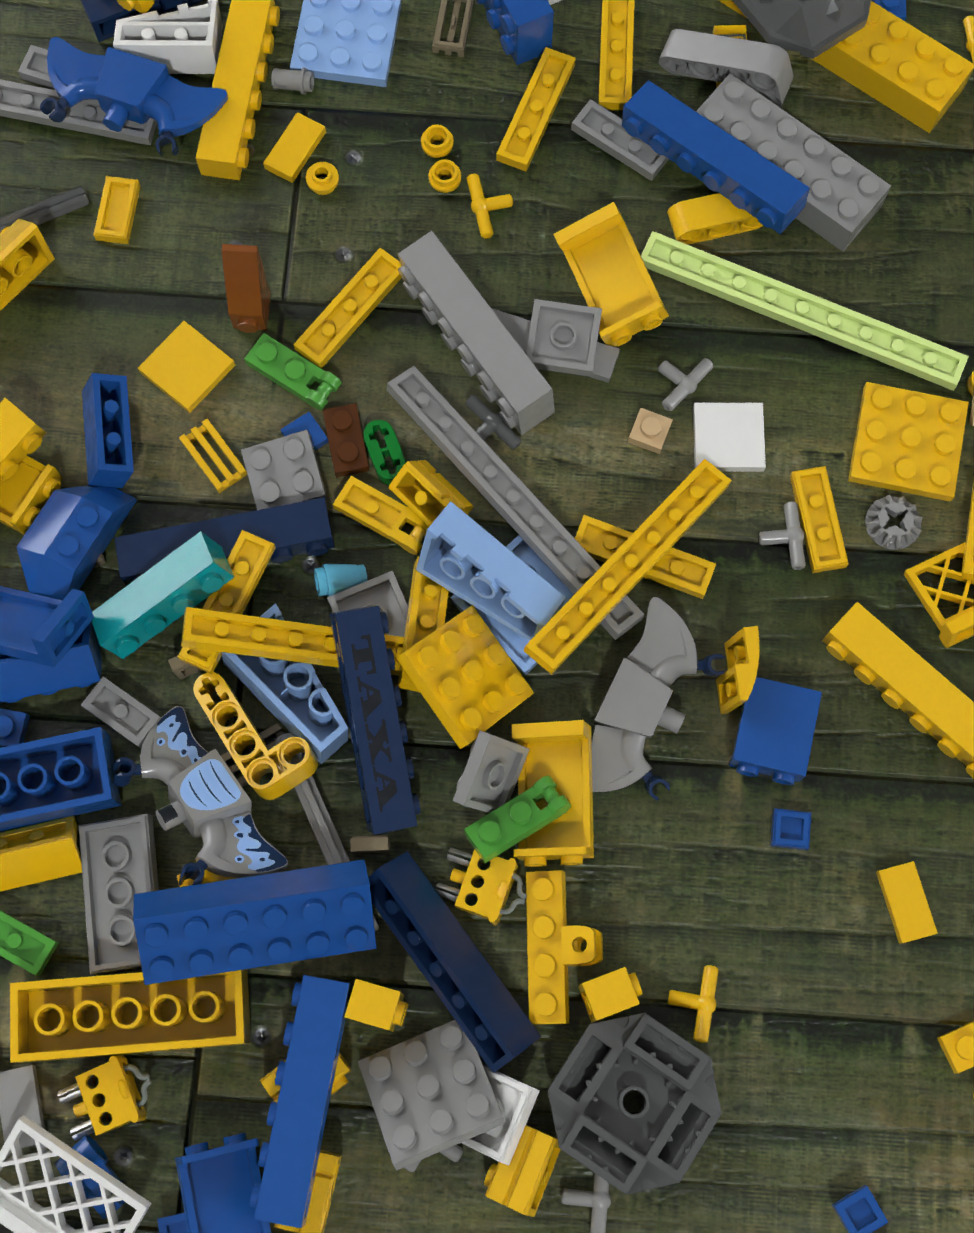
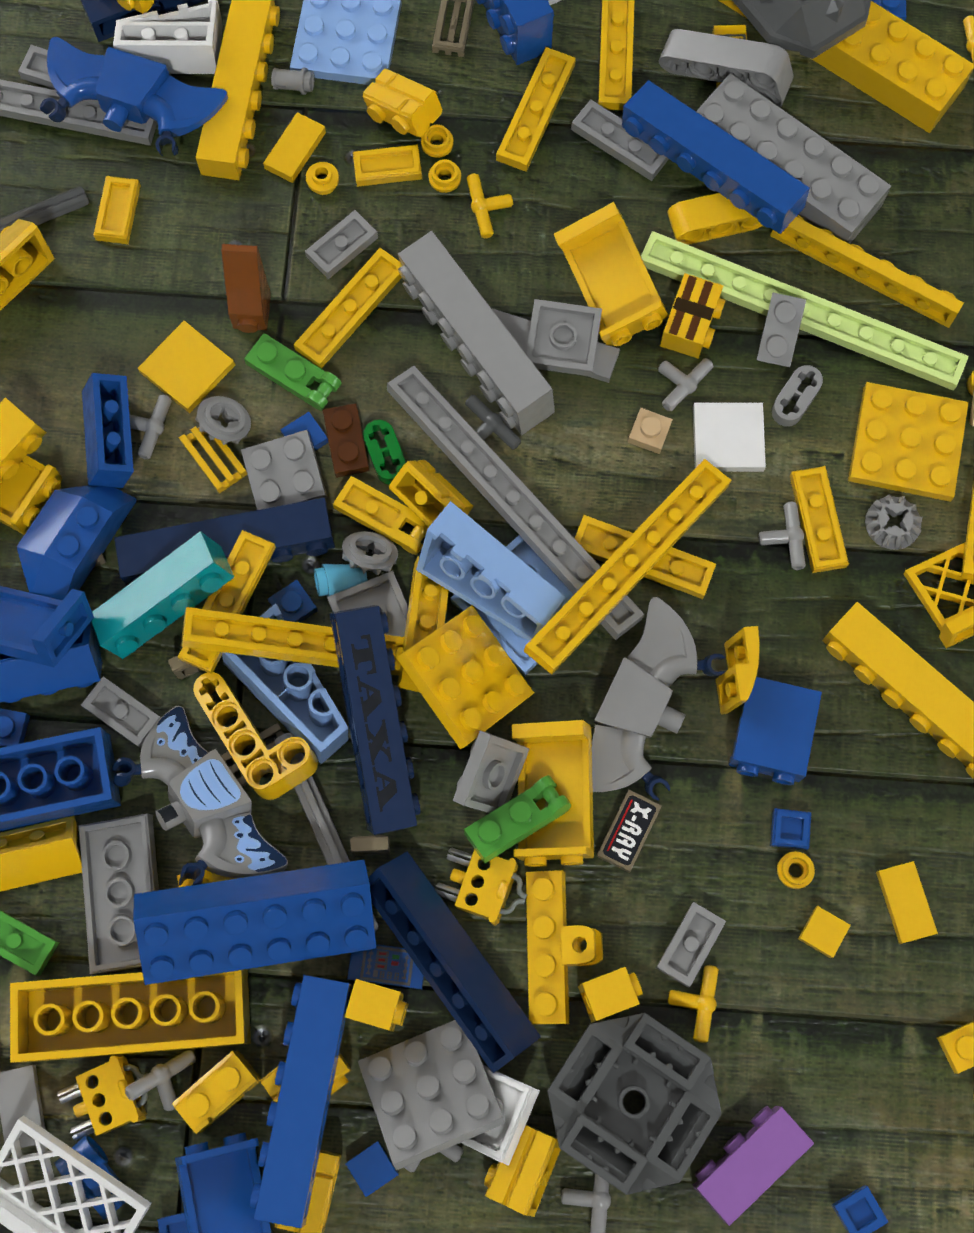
none -> light grey piece [125,1049,196,1111]
none -> light grey piece [129,395,172,459]
none -> yellow brick [172,1050,261,1134]
none -> light grey gear [195,396,251,445]
none -> blue plate [268,580,318,623]
none -> light grey plate [305,210,378,279]
none -> light grey gear [342,531,398,575]
none -> blue tile [345,1140,399,1197]
none -> blue tile [347,944,424,990]
none -> yellow tile [353,144,422,187]
none -> yellow brick [363,68,443,138]
none -> tile [596,790,662,873]
none -> light grey plate [656,902,726,988]
none -> yellow brick [660,273,726,359]
none -> medium lavender brick [692,1106,814,1226]
none -> light grey plate [757,292,807,368]
none -> yellow plate [770,215,964,328]
none -> light grey beam [772,365,823,426]
none -> yellow plate [777,851,815,889]
none -> yellow tile [798,906,851,958]

